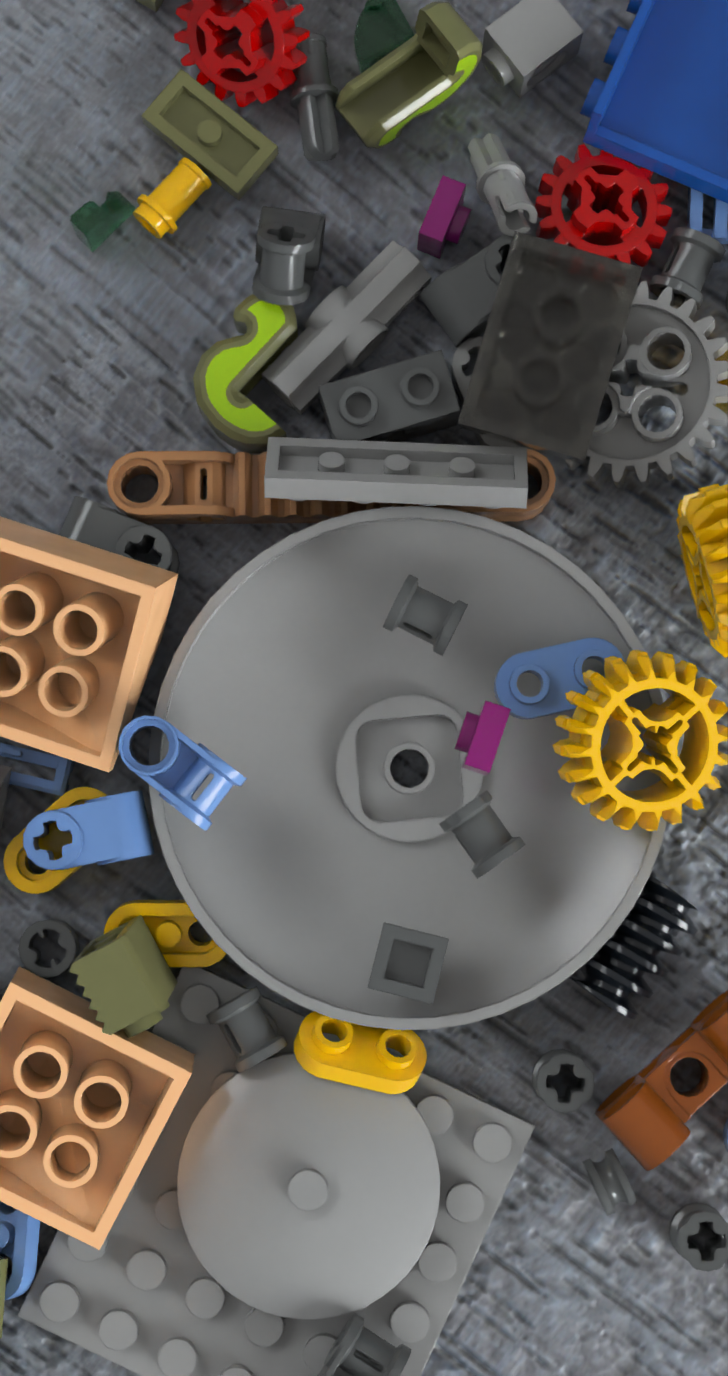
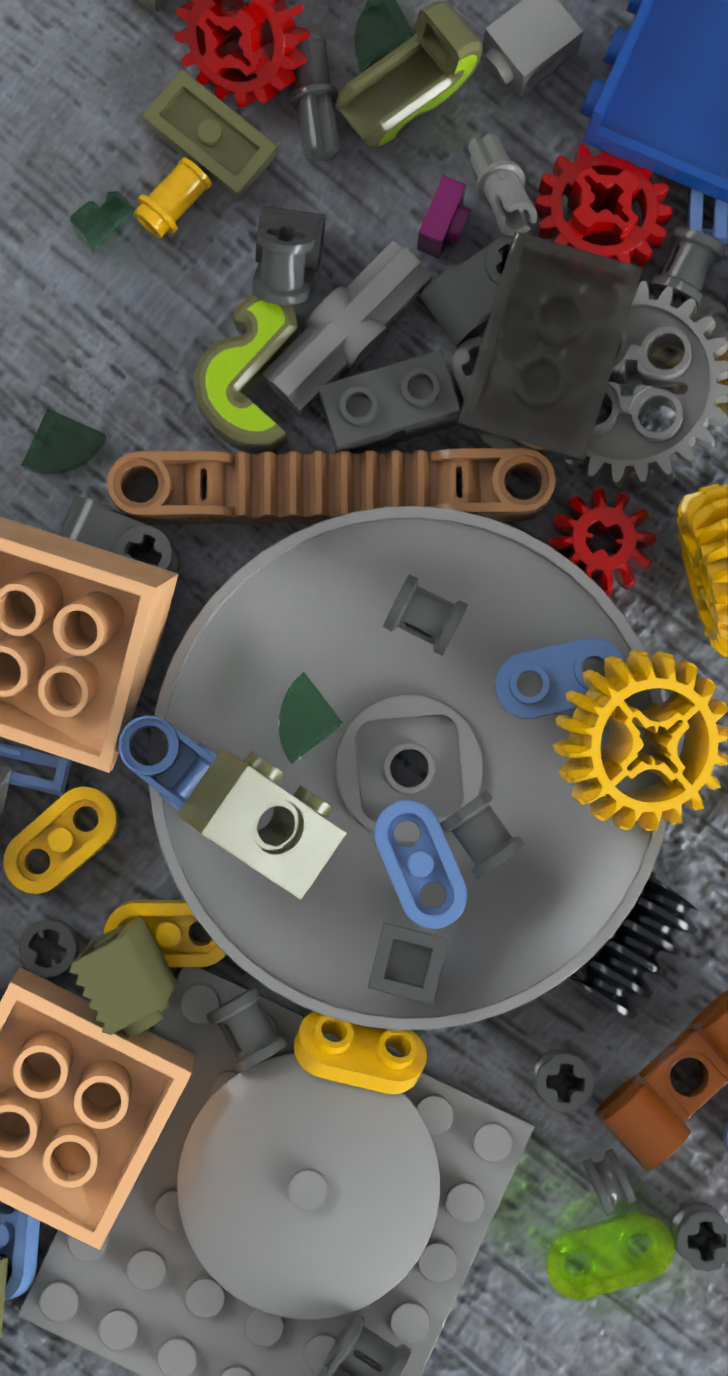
medium blue piece [23,790,155,870] -> none
light grey plate [264,437,528,509] -> none
magenta plate [454,700,511,776] -> none
none -> clear green tile [21,408,107,474]
none -> brick [177,748,347,900]
none -> clear green tile [278,672,344,765]
none -> medium blue plate [374,800,467,929]
none -> clear neon green plate [545,1211,674,1300]
none -> red gear [547,488,657,597]

